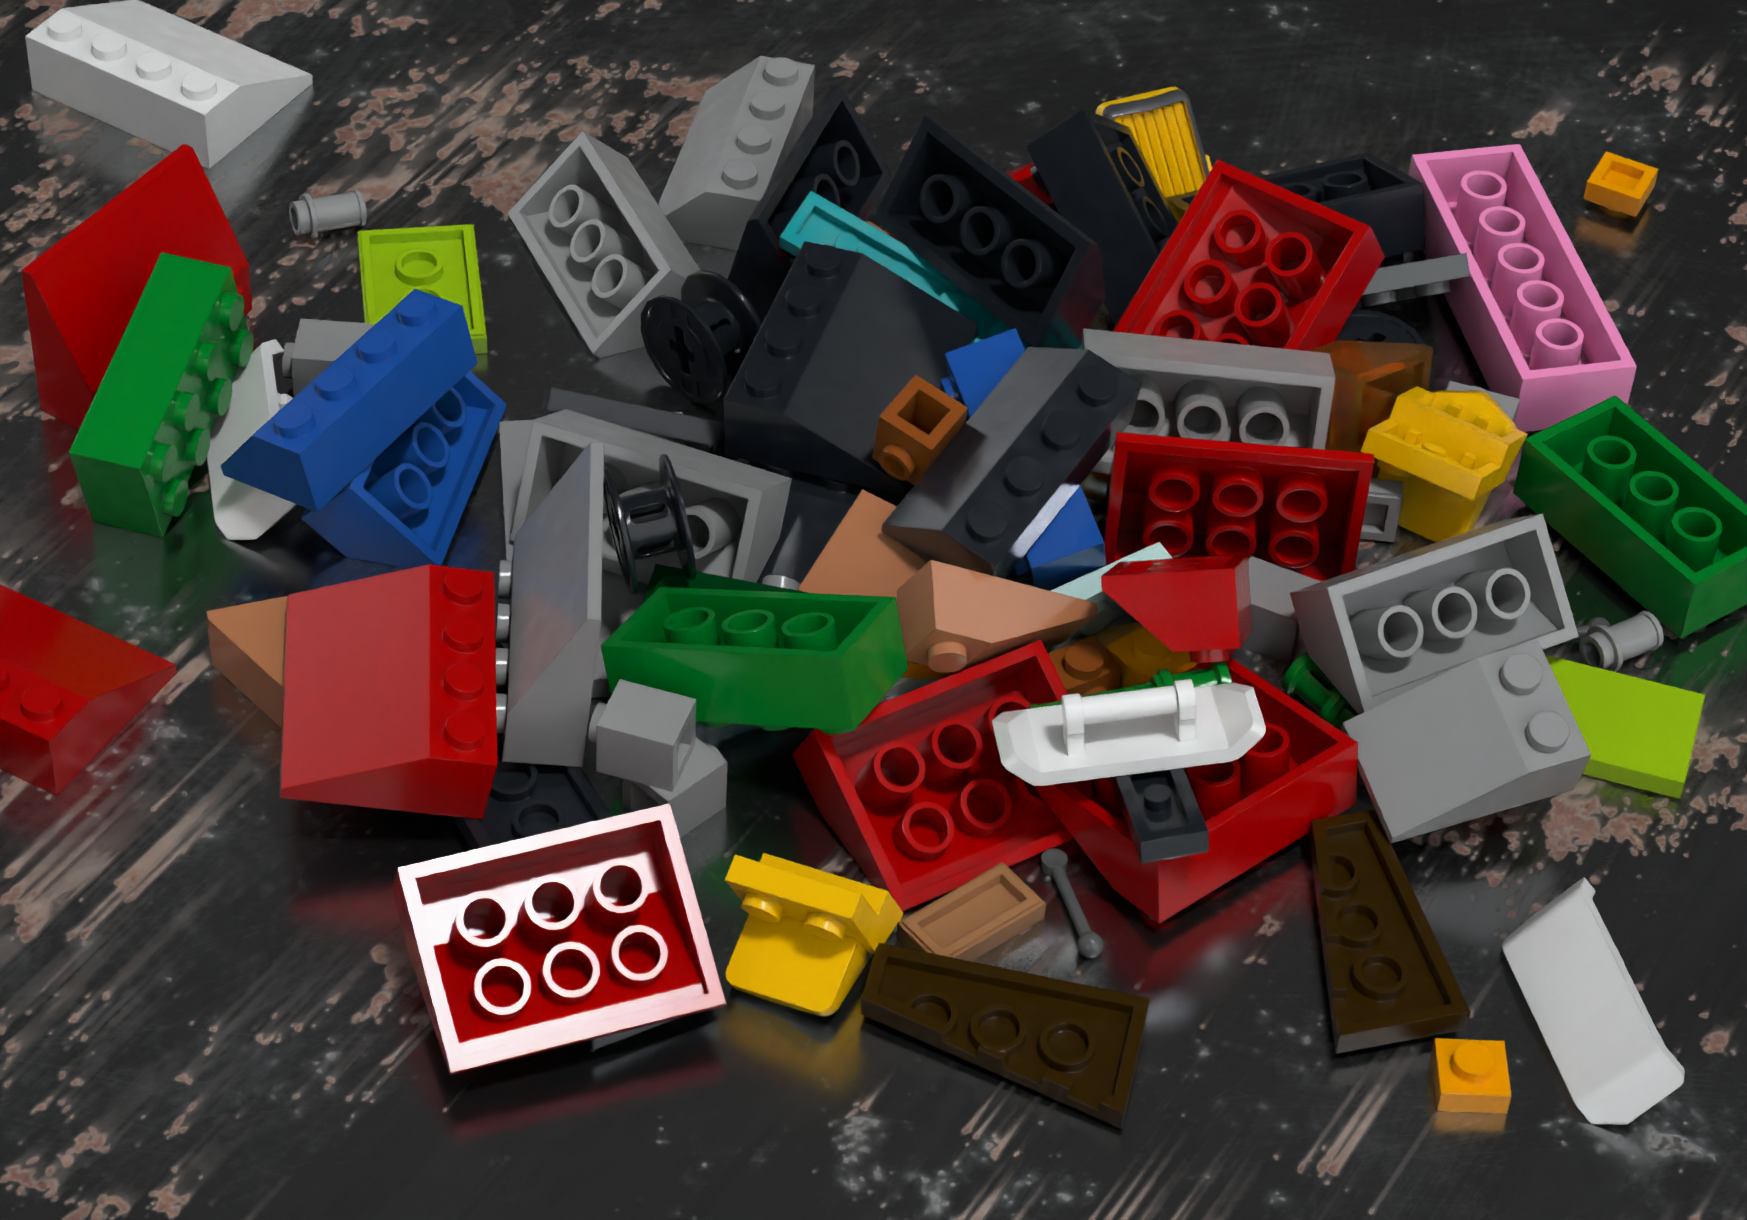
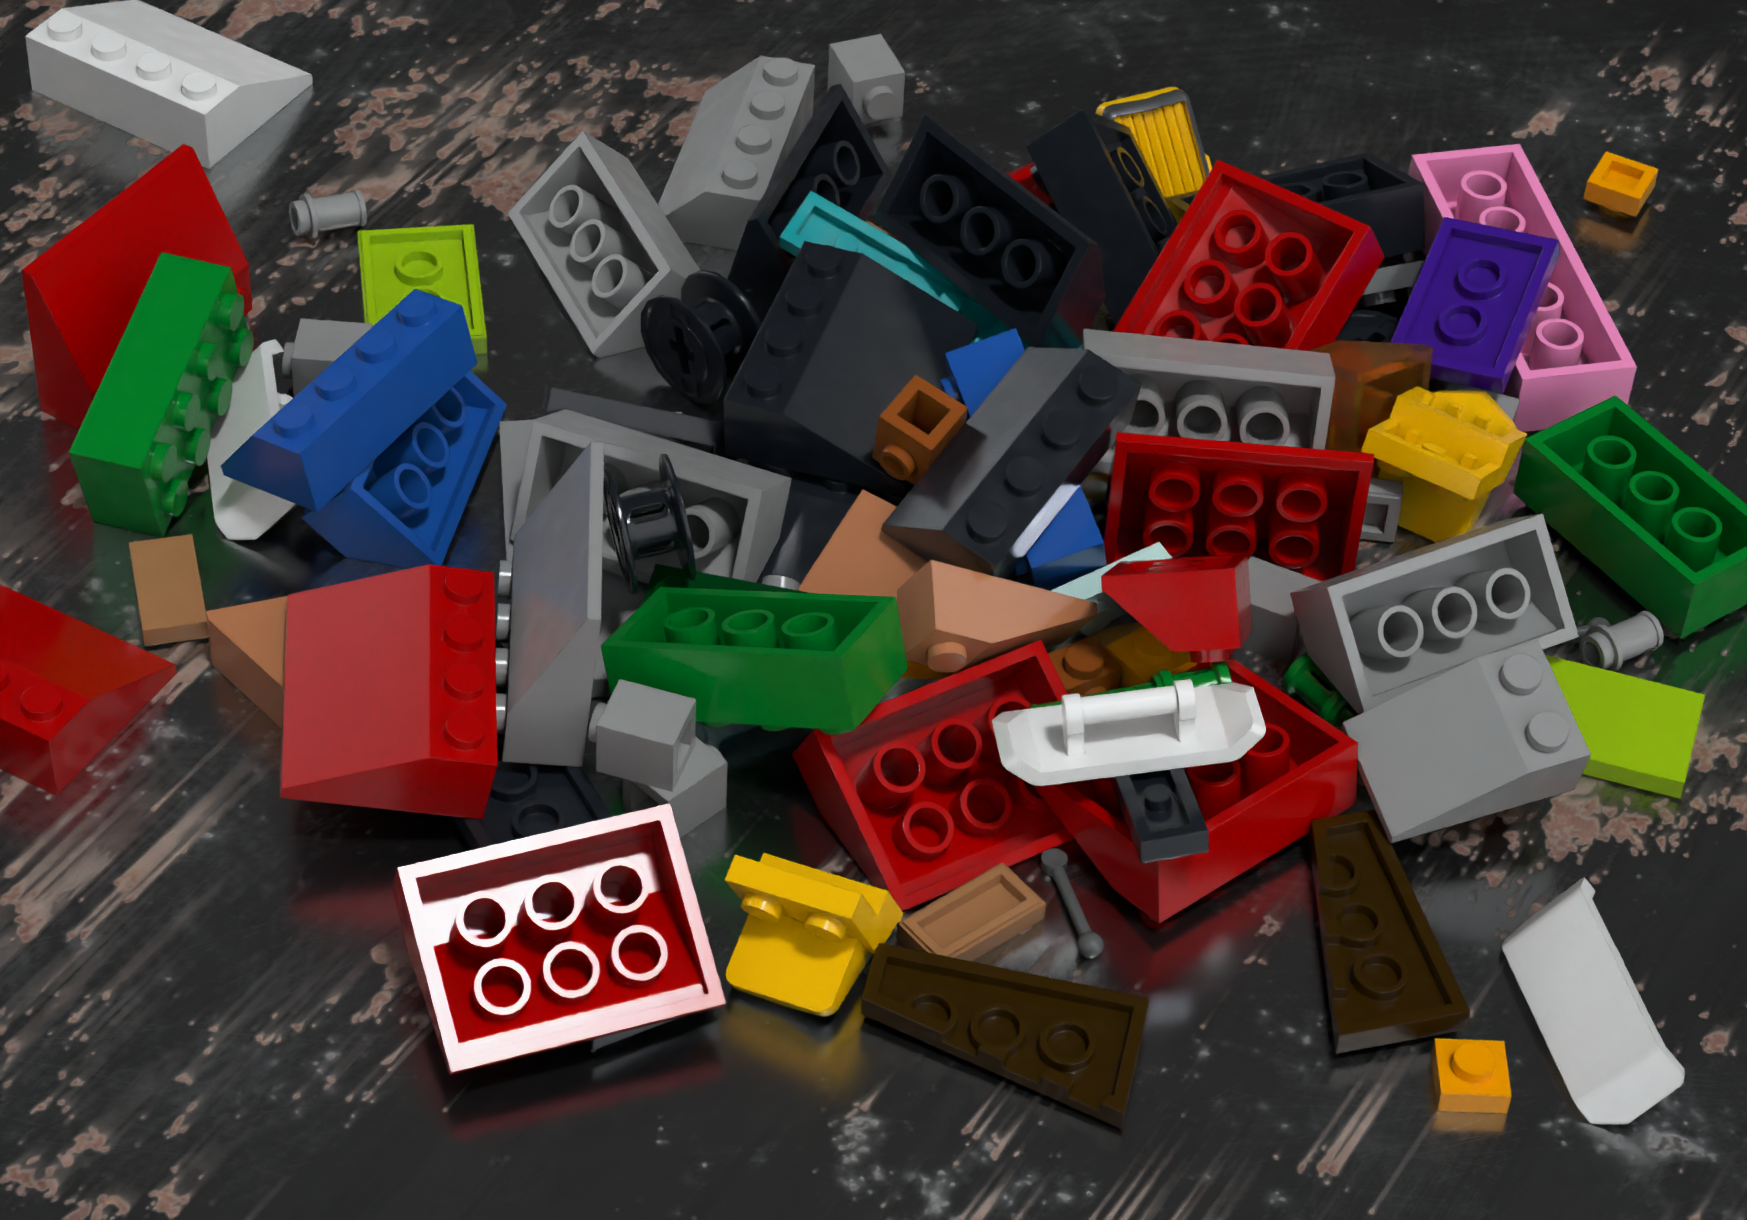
none -> medium nougat tile [129,534,208,646]
none -> light grey brick [827,34,905,124]
none -> dark purple plate [1386,217,1560,394]

